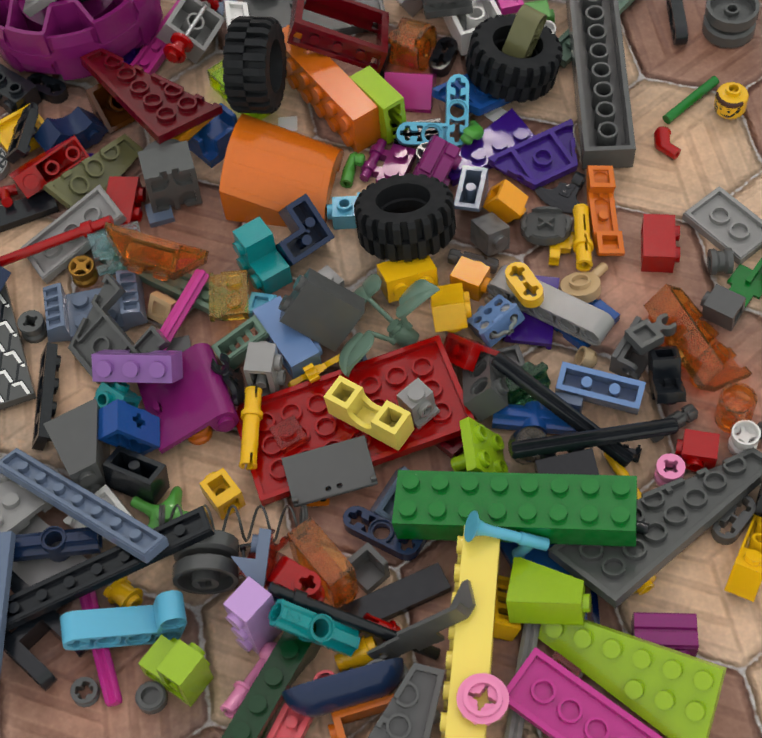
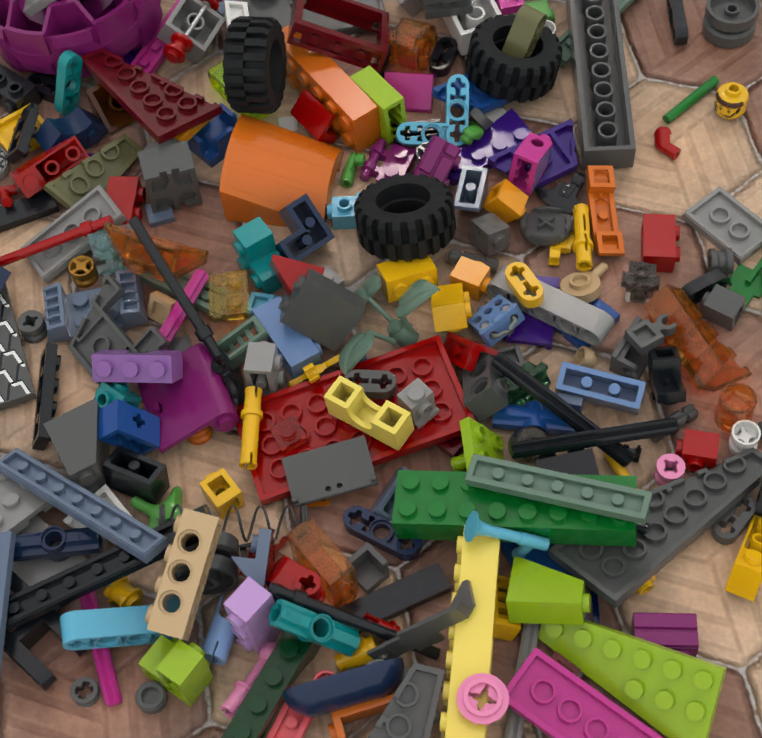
none -> teal beam [54,50,83,117]
none -> black bar [128,216,223,359]
none -> tan brick [145,508,224,641]
none -> light blue piece [202,594,235,665]
none -> red slope [270,254,325,296]
none -> red panel [290,89,338,144]
none -> dark grey beam [345,369,398,399]
none -> sand green plate [465,454,652,525]
none -> dark grey tile [469,107,492,130]
none -> dark pink torso [508,133,553,197]
none -> clear smoke brick [621,261,661,305]
none -> black beam [679,268,730,306]

